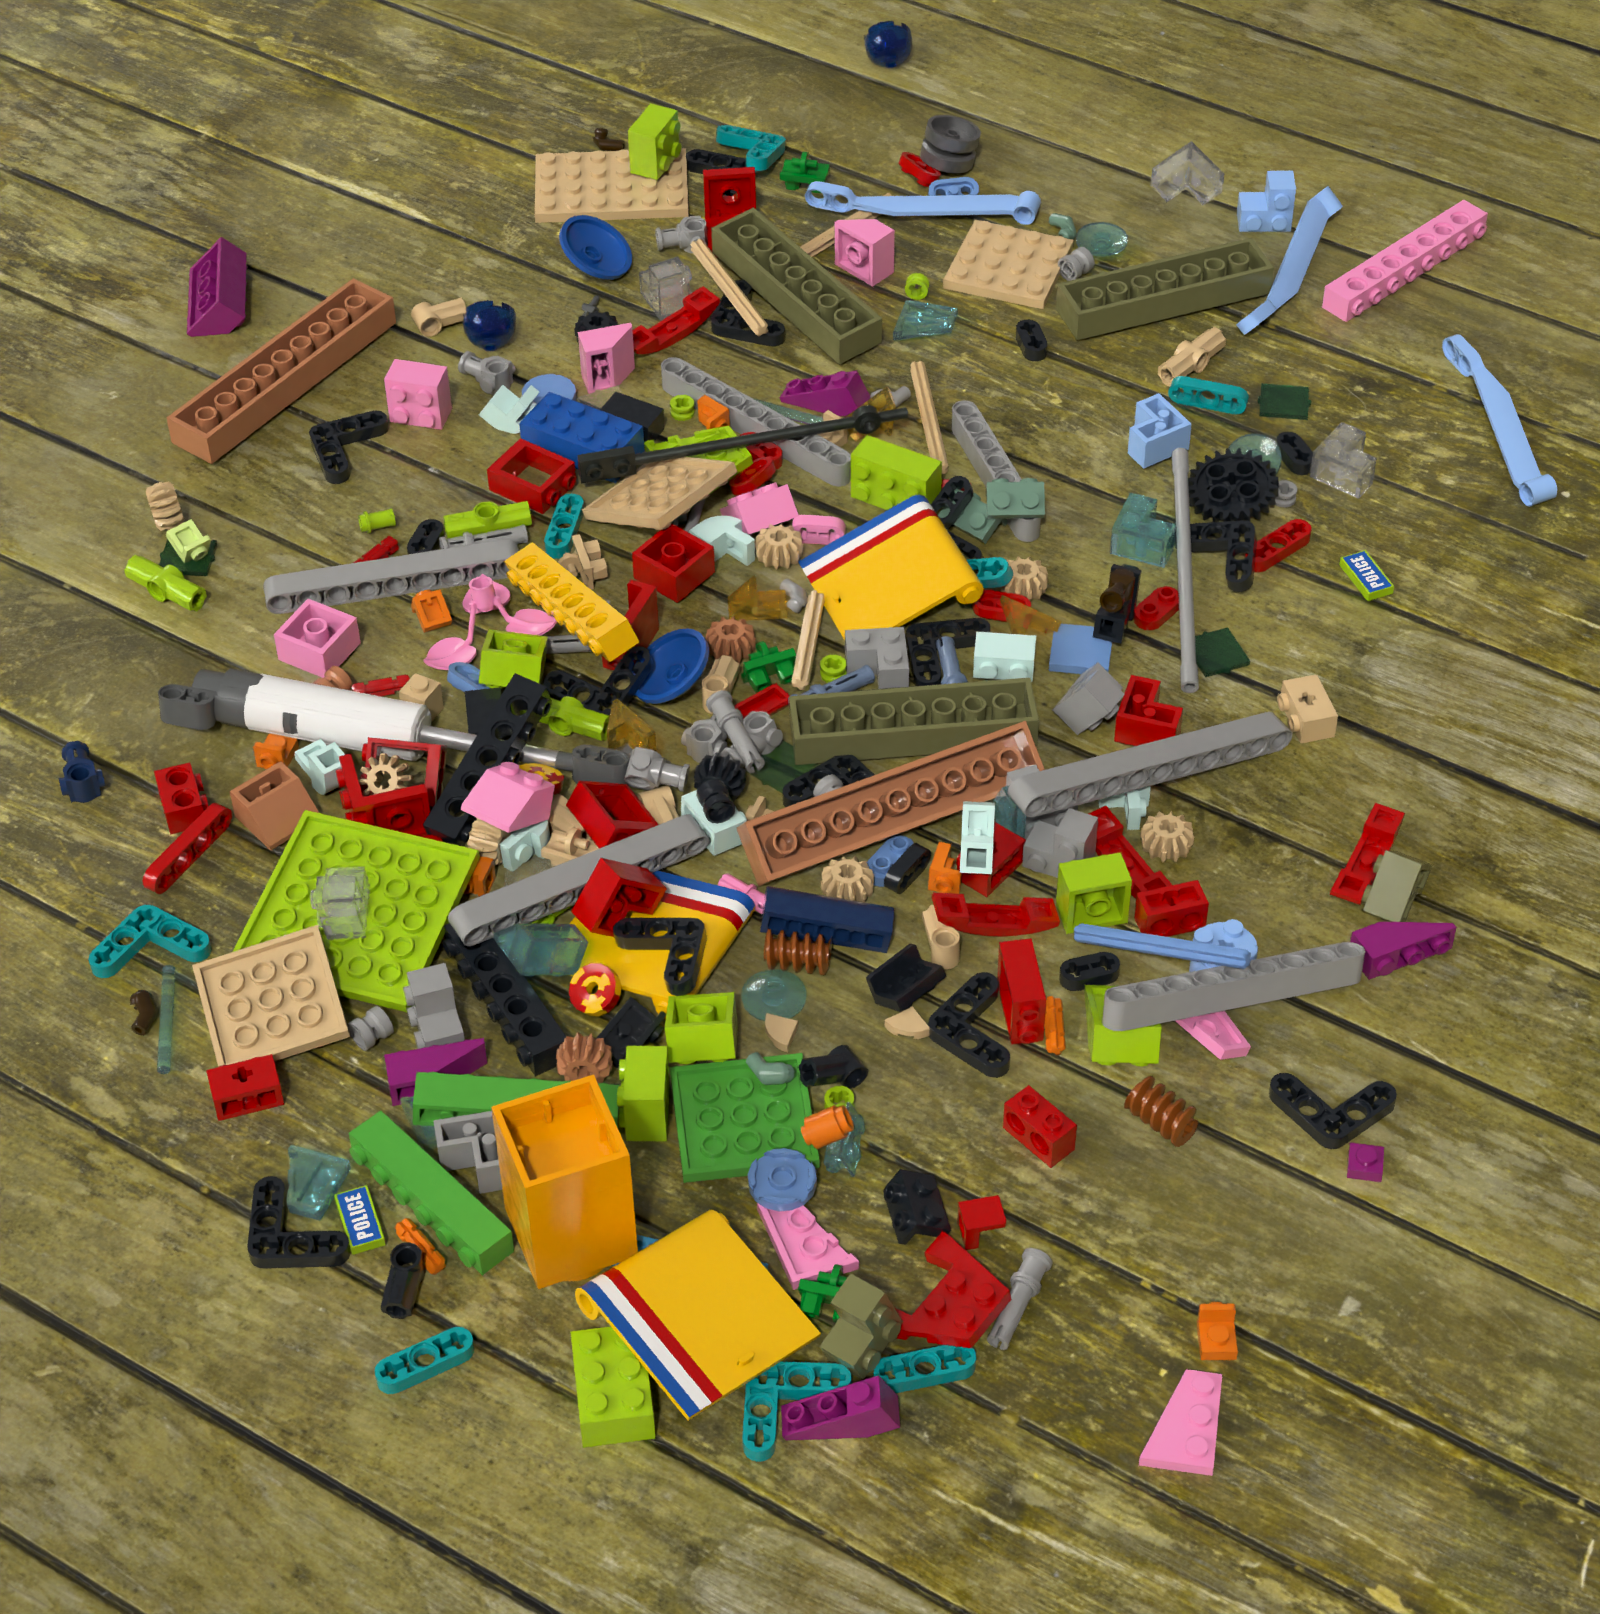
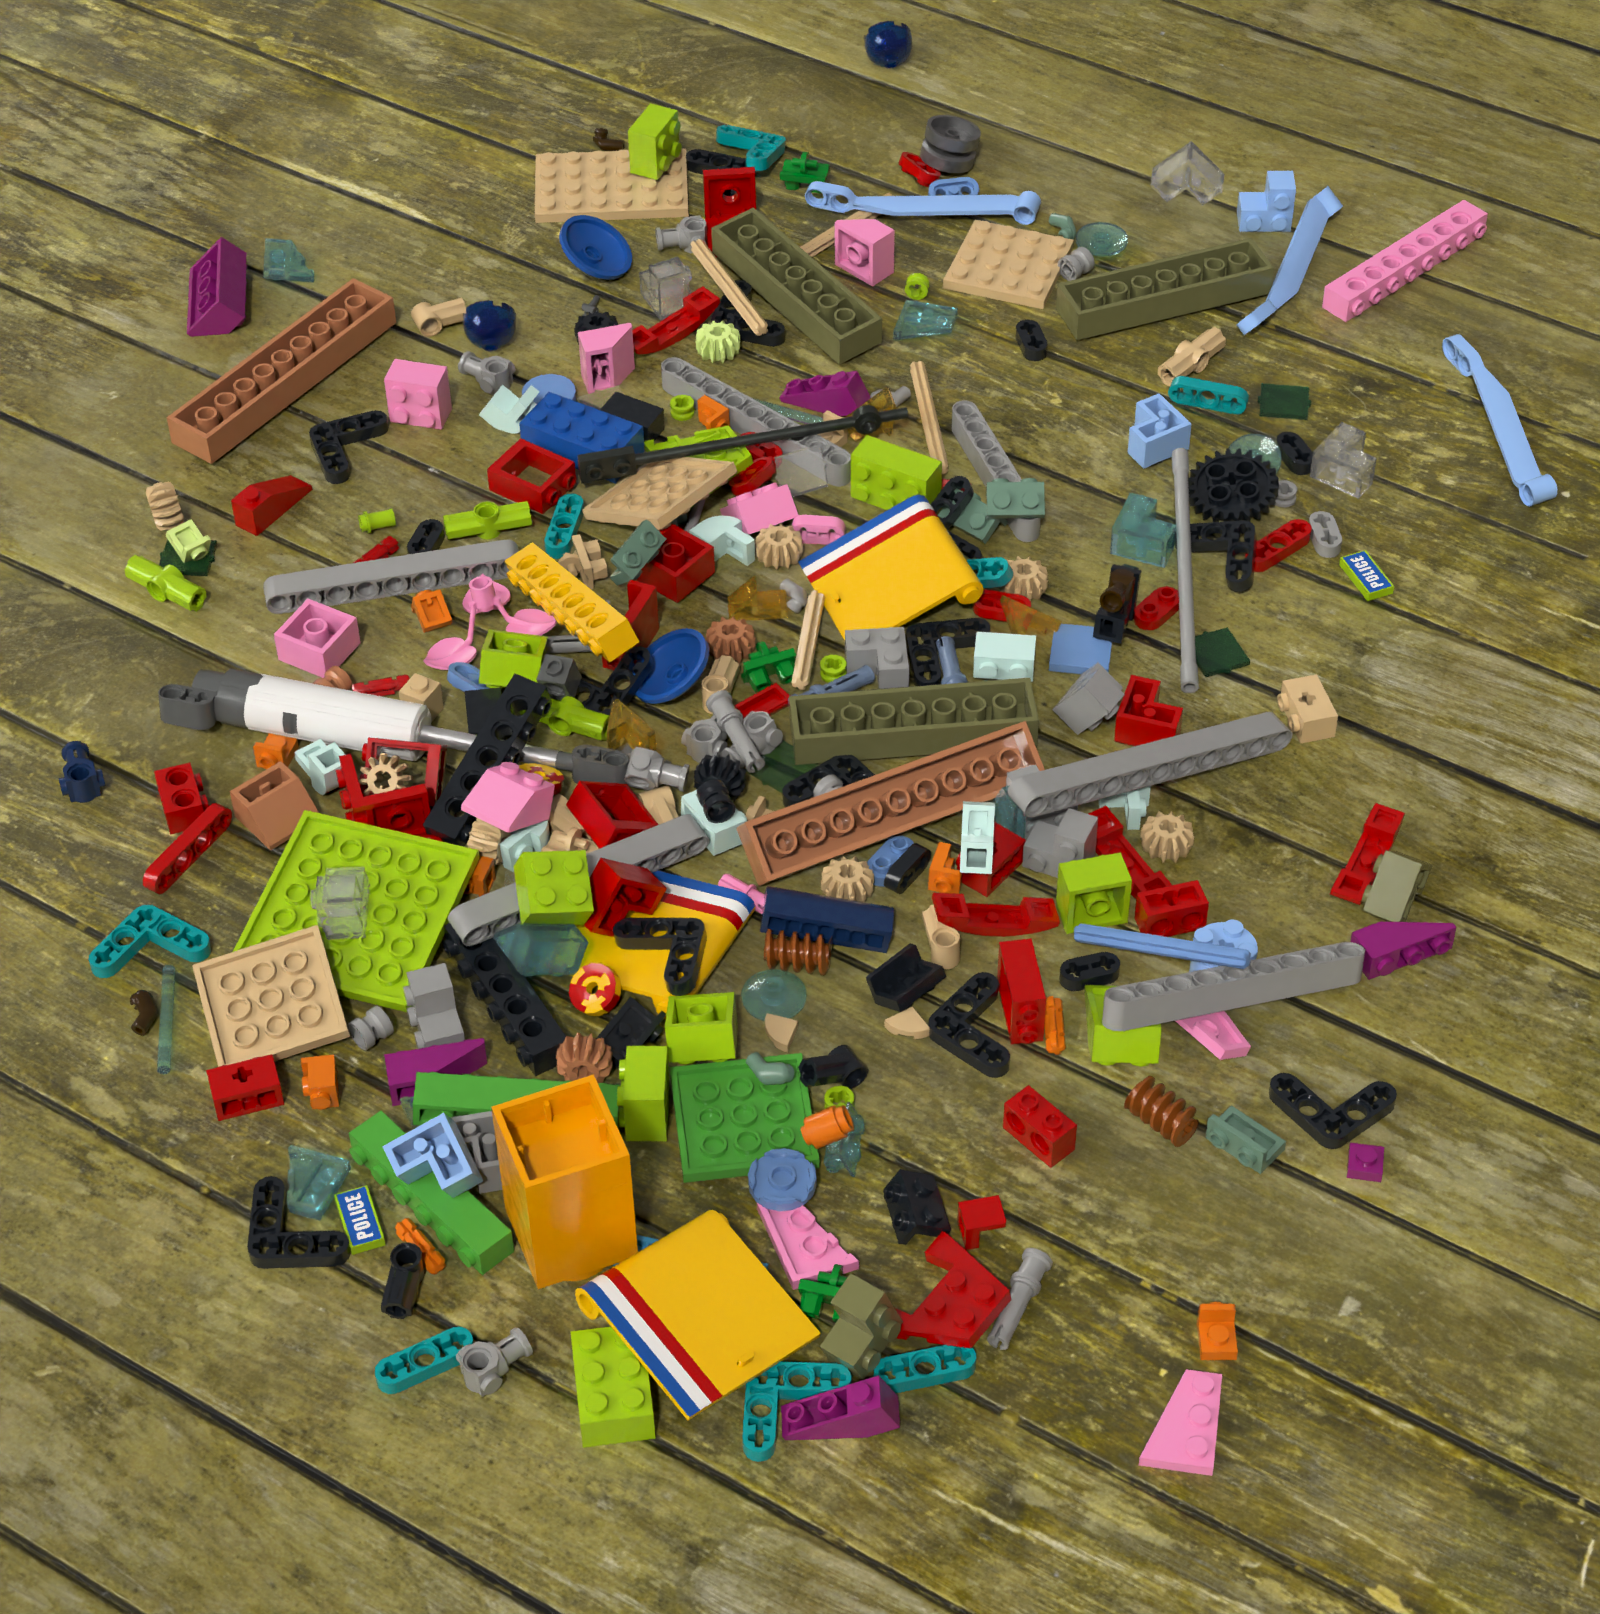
light grey pin [439,525,528,550] -> none
none -> red slope [231,475,313,536]
none -> clear light blue wing [263,238,314,283]
none -> orange brick [301,1055,339,1110]
none -> light blue brick [382,1113,483,1198]
none -> light grey connector [456,1327,533,1397]
none -> lime brick [513,850,594,927]
none -> dark grey brick [536,654,582,700]
none -> sand green bracket [609,520,666,586]
none -> yellowish green gear [695,320,740,363]
none -> clear piece [774,444,828,497]
none -> sand green bracket [1205,1105,1286,1174]
none -> light grey beam [1309,511,1342,558]

